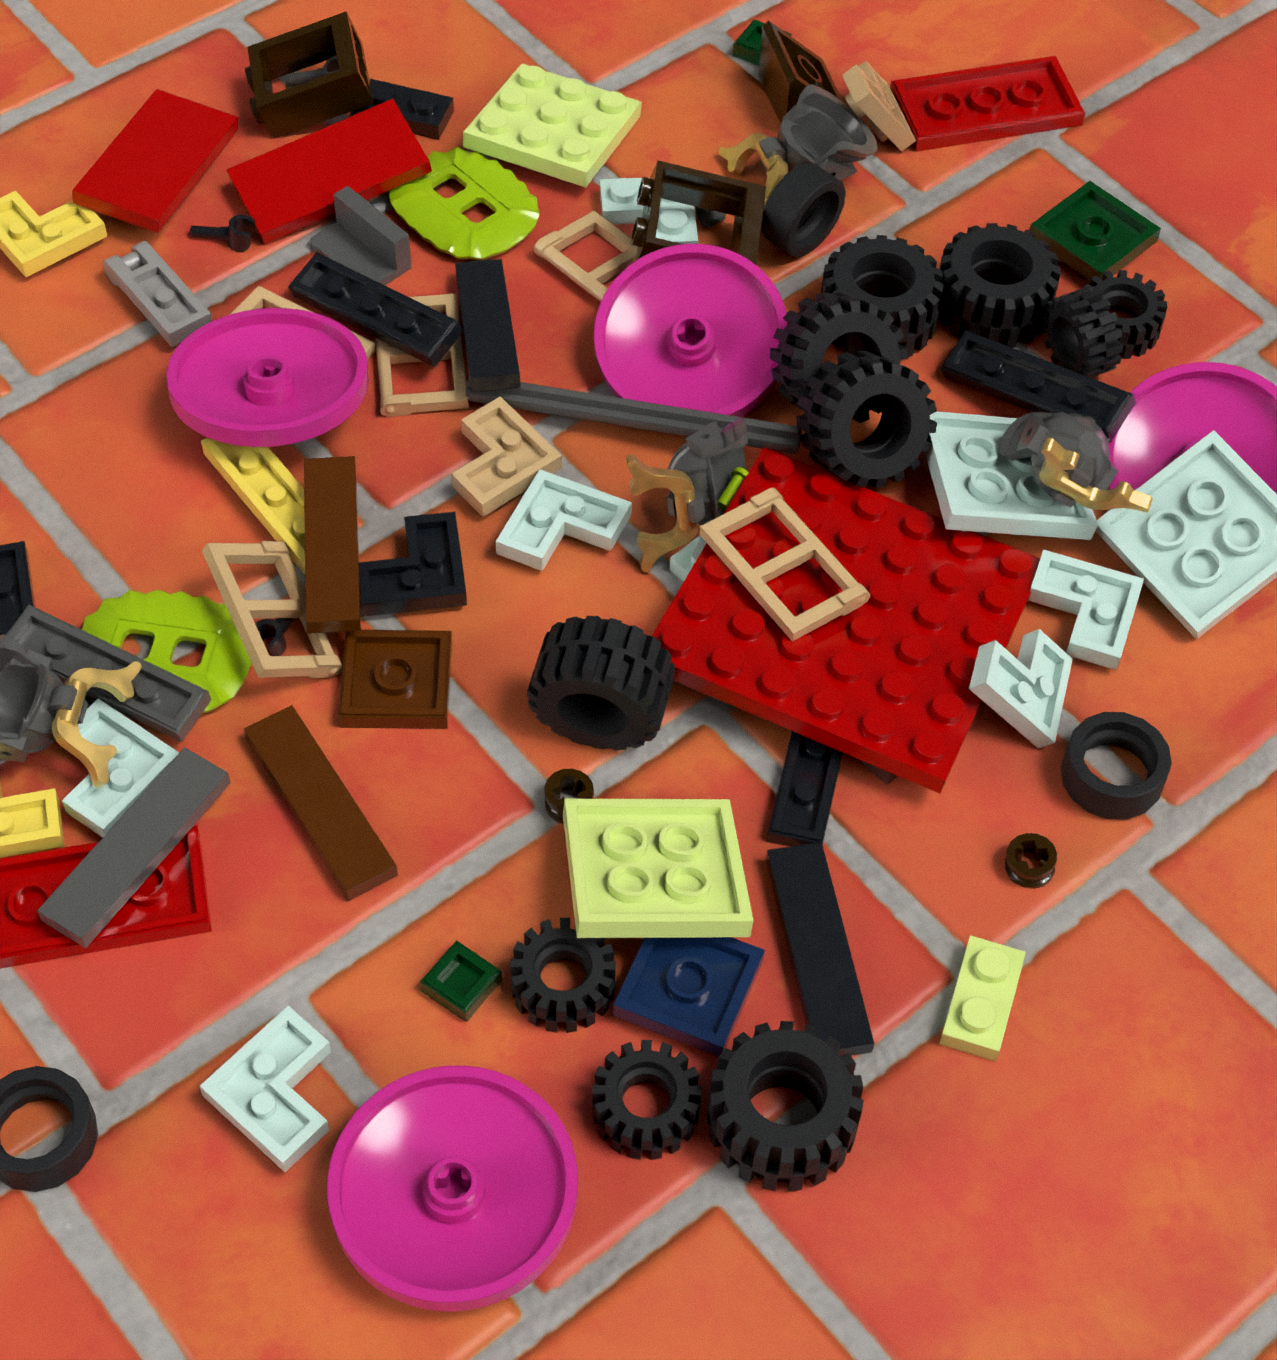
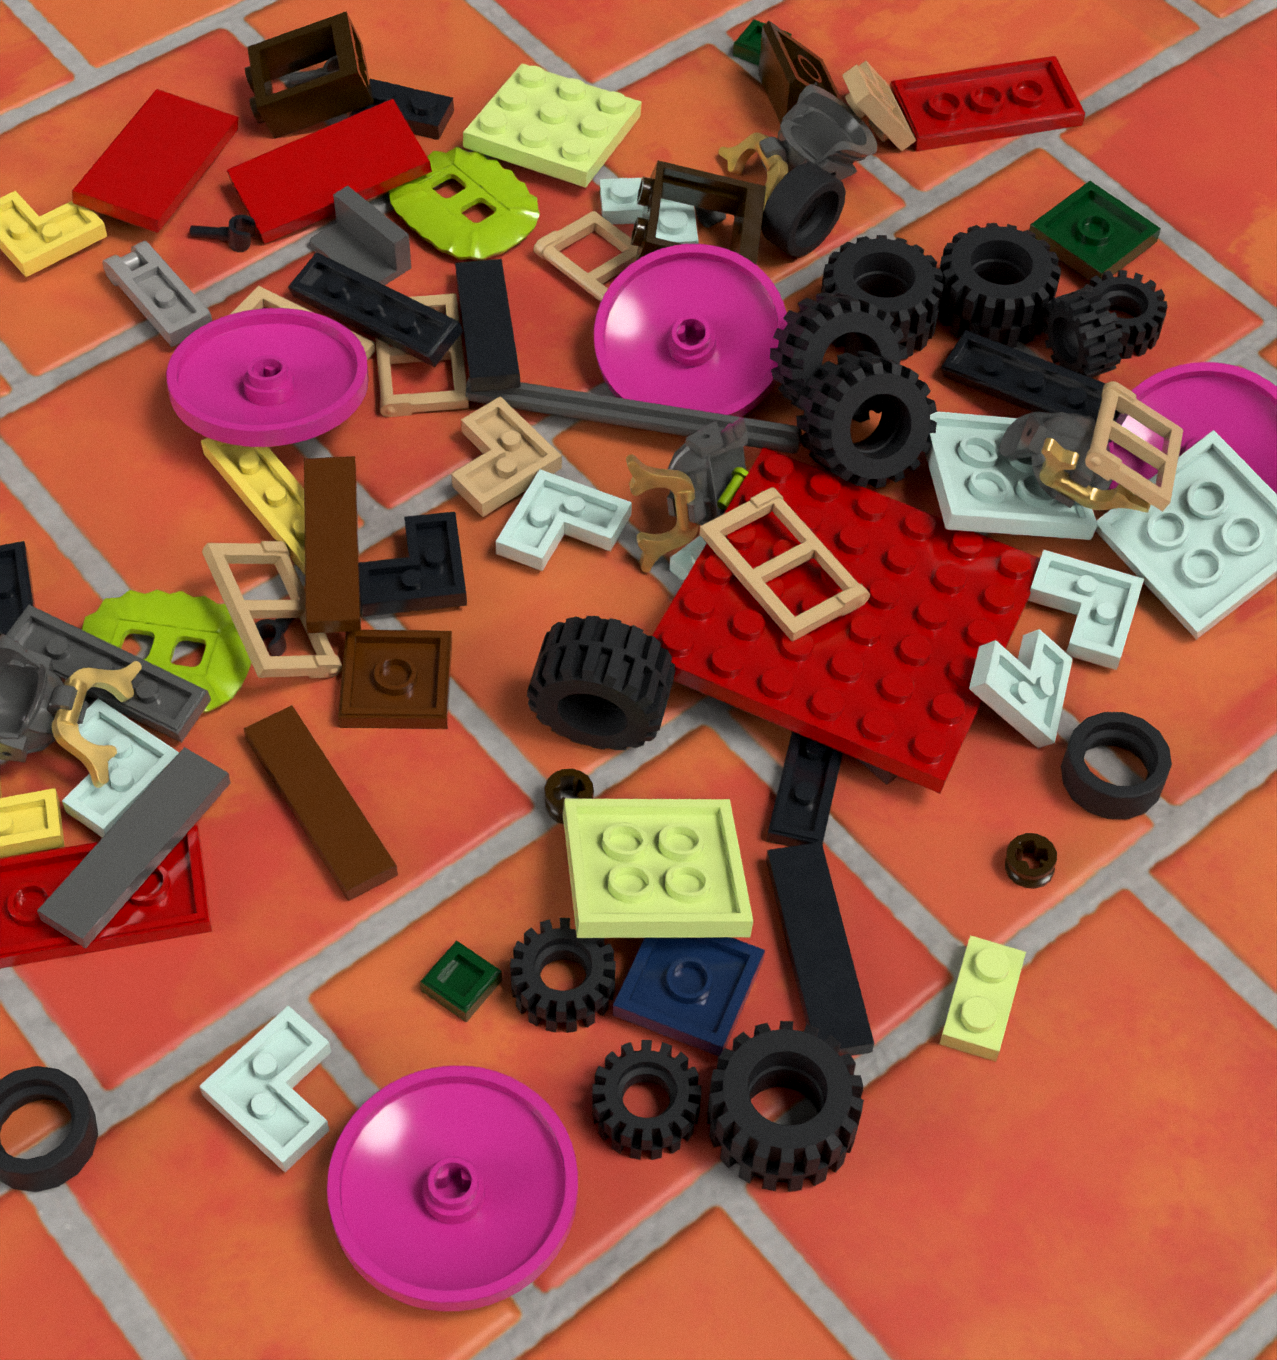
none -> tan window [1085,381,1183,512]

